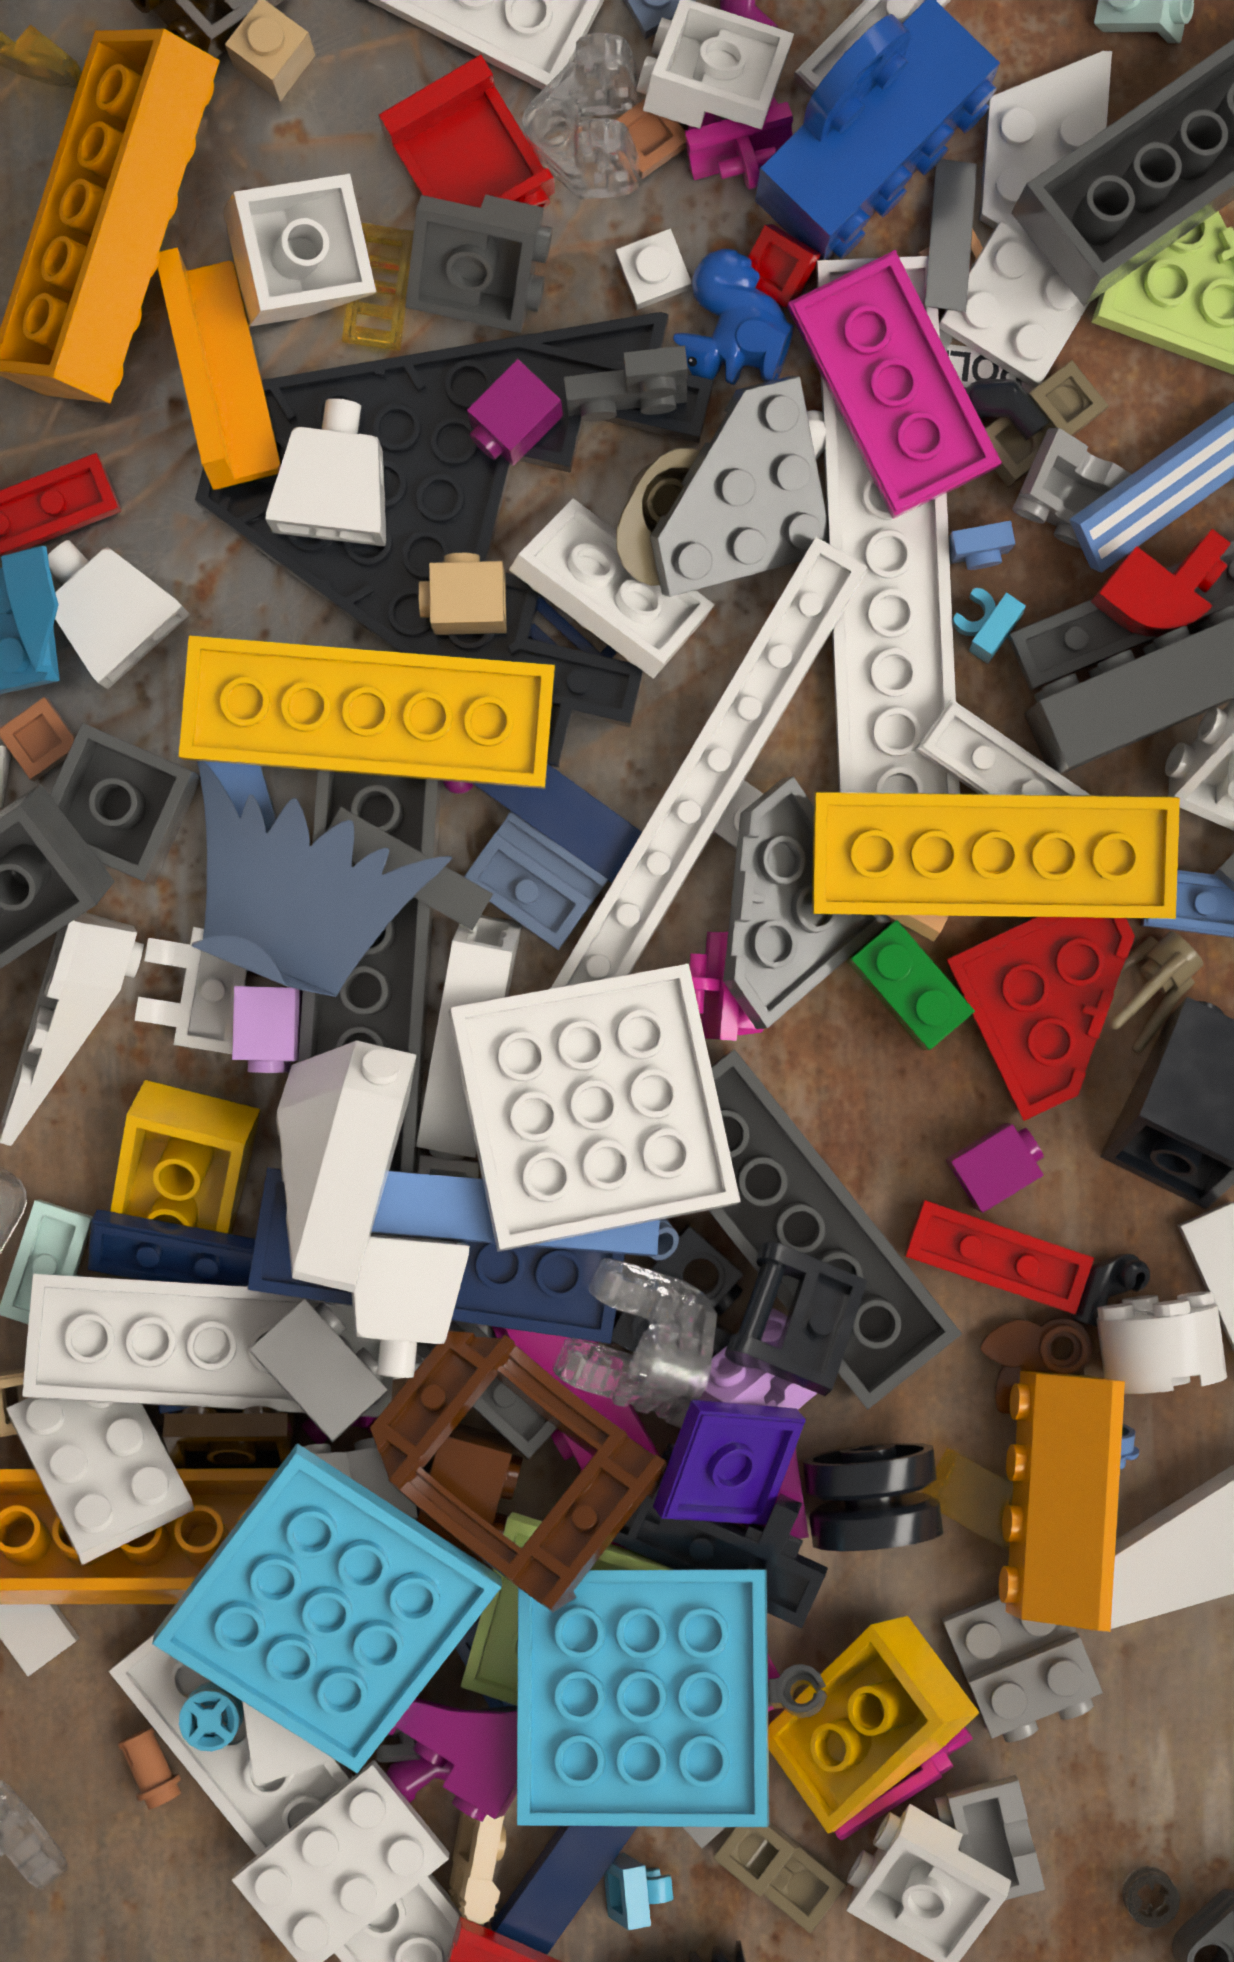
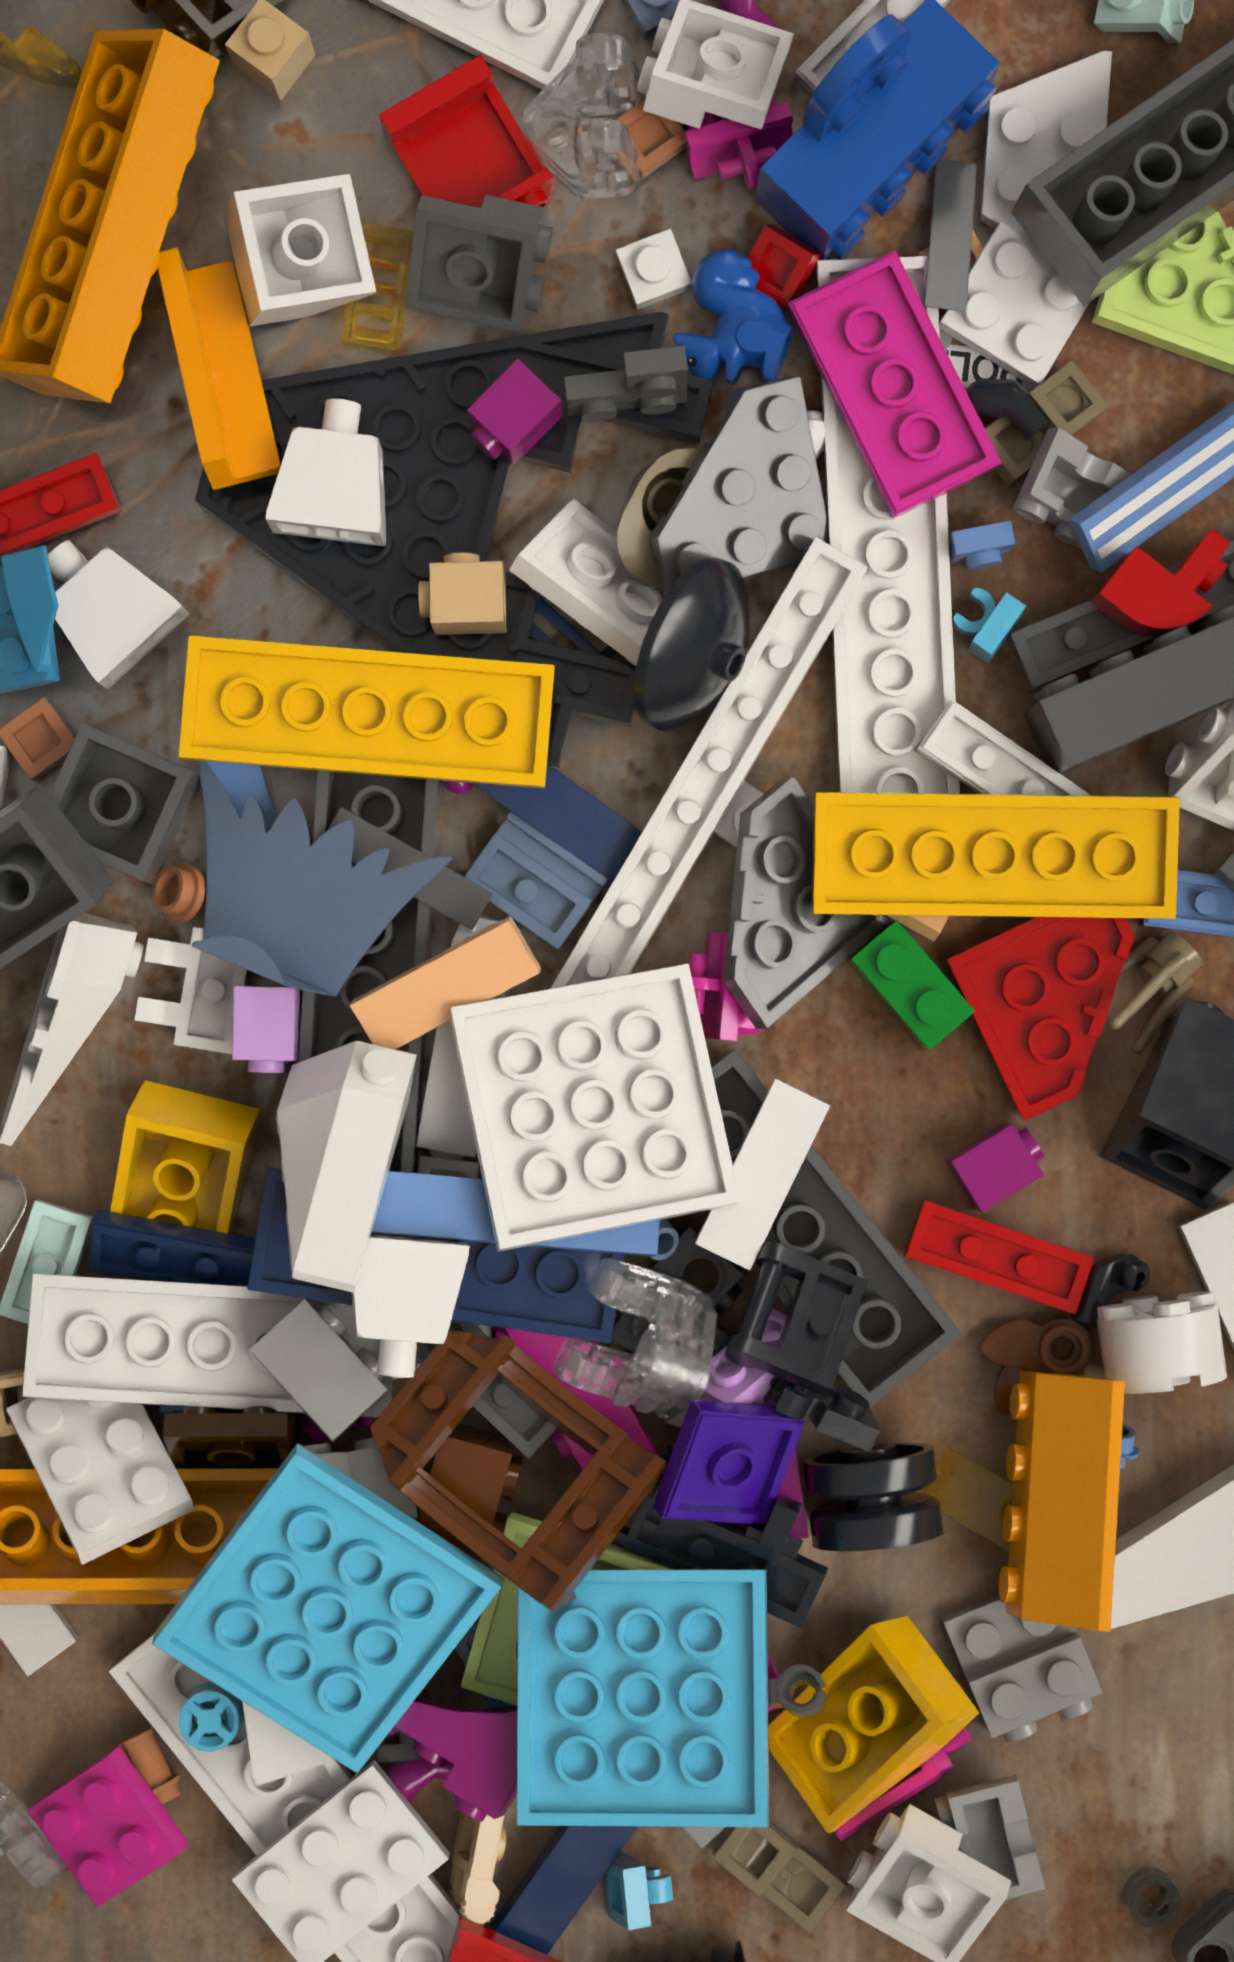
none -> dark pink plate [27,1746,190,1907]
none -> nougat plate [152,863,206,923]
none -> light nougat tile [350,916,541,1049]
none -> black dish [634,557,749,731]
none -> white tile [695,1079,830,1270]
none -> black plate [769,1377,881,1452]

